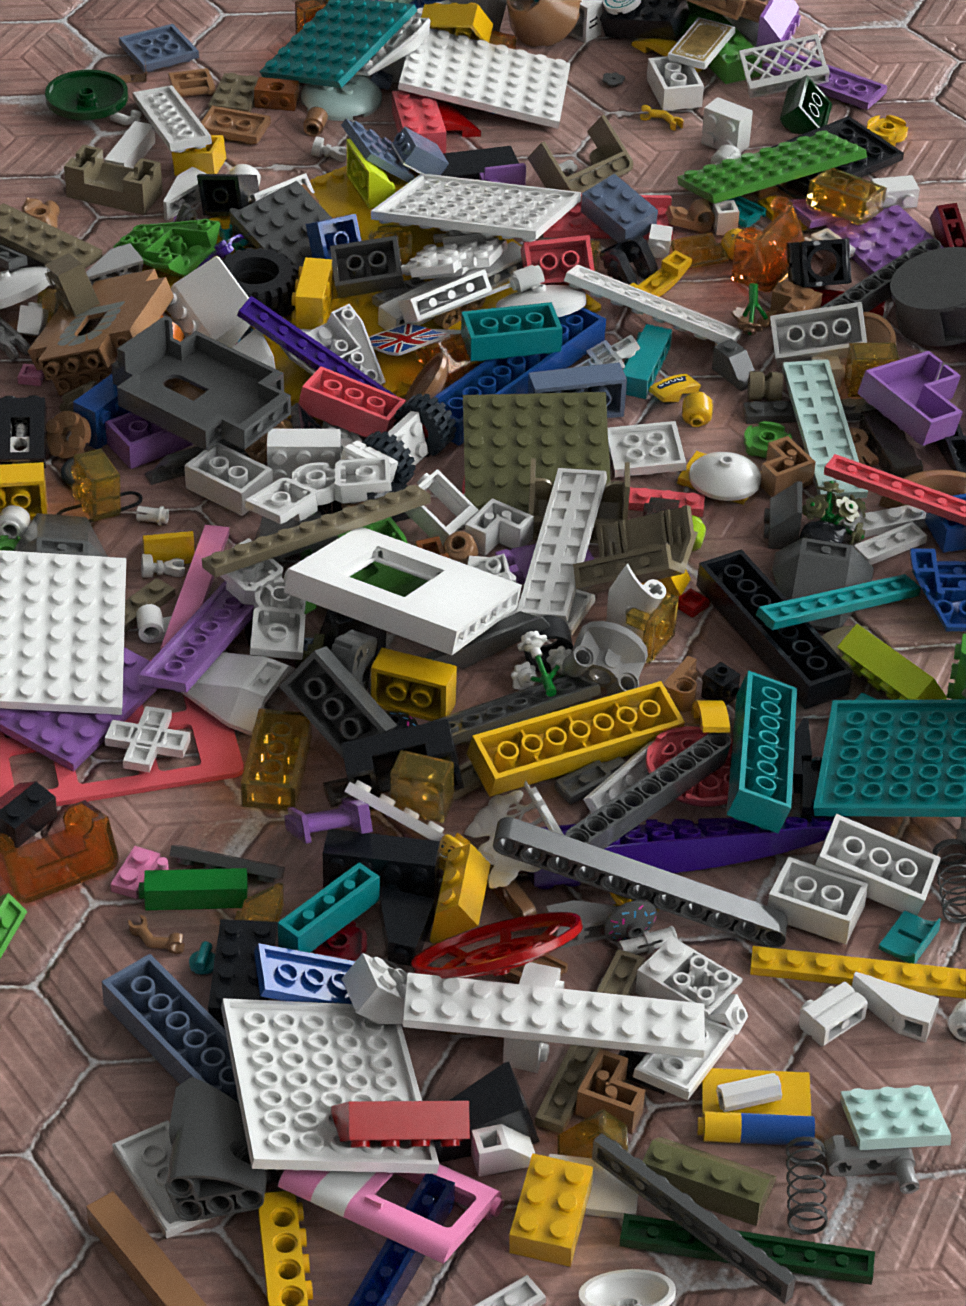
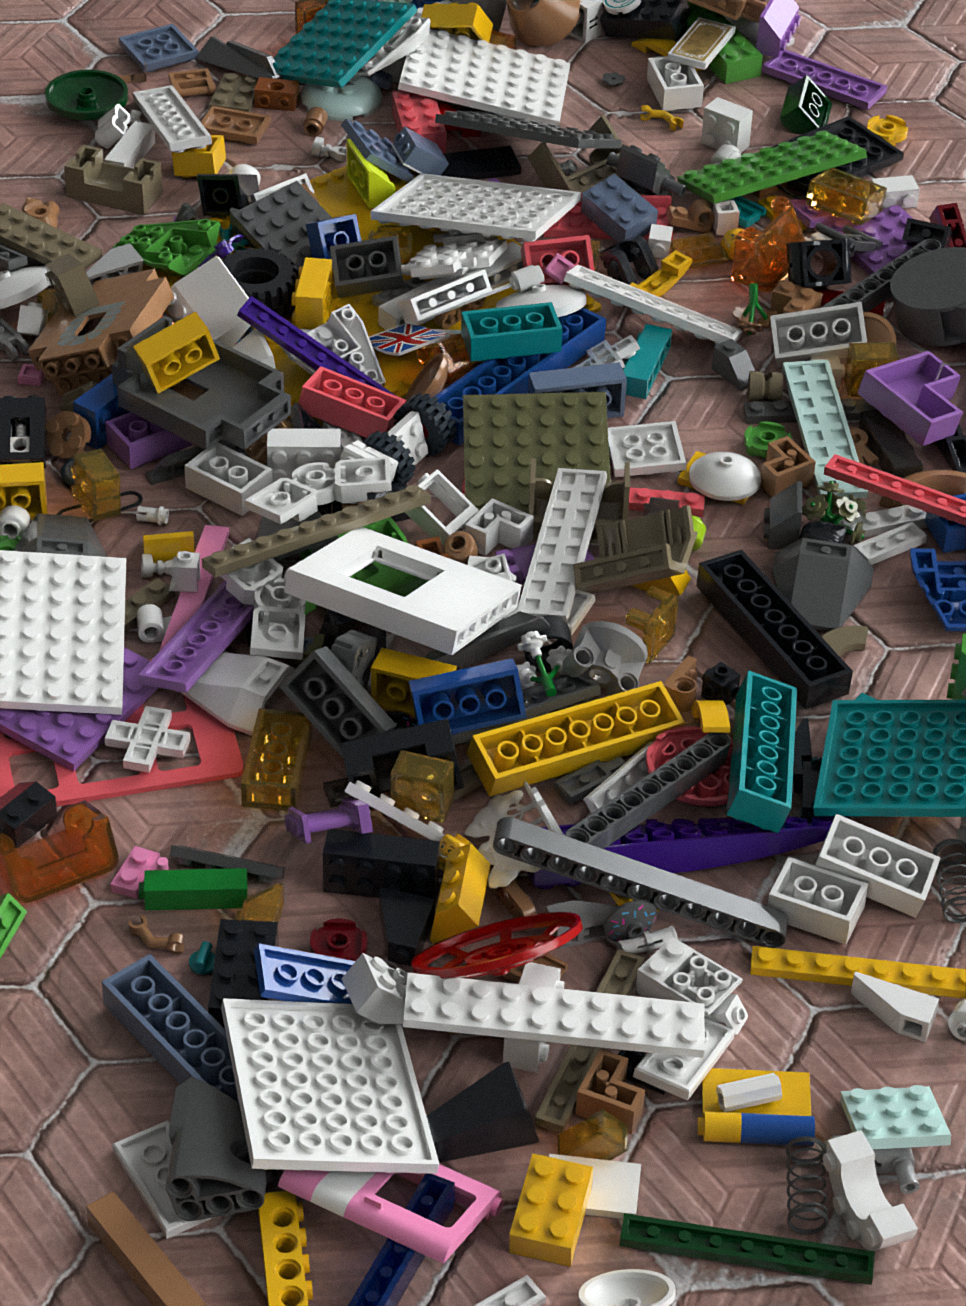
white slope [163,167,206,221] -> none
teal brick [278,862,380,953] -> none
slope [331,1101,470,1148] -> none
white slope [471,1124,535,1177] -> none
medium lavender panel [479,163,526,185] -> none
dark grey plate [592,1133,796,1304] -> none
white panel [606,564,666,645] -> none
olive slope [643,1137,777,1226] -> none
yellow slope [648,374,701,402] -> none
red tile [674,588,710,618] -> none
yellow head [682,392,713,427] -> none
white fence [739,34,830,99] -> none
teal plate [756,574,921,630] -> none
white brick [799,982,868,1047] -> none
neon yellow brick [837,624,947,700] -> none
teal piece [878,910,941,964] -> none
none -> white brick [95,104,130,149]
none -> yellow brick [133,311,220,394]
none -> white window [169,551,200,592]
none -> dark grey wedge [196,36,283,79]
none -> blue brick [408,658,527,734]
none -> dark grey plate [435,111,622,148]
none -> bright pink tile [544,253,575,285]
none -> dark grey slope [606,144,686,198]
none -> dark grey plate [815,223,883,254]
none -> white brick [823,1130,918,1251]
none -> black brick [902,218,952,248]

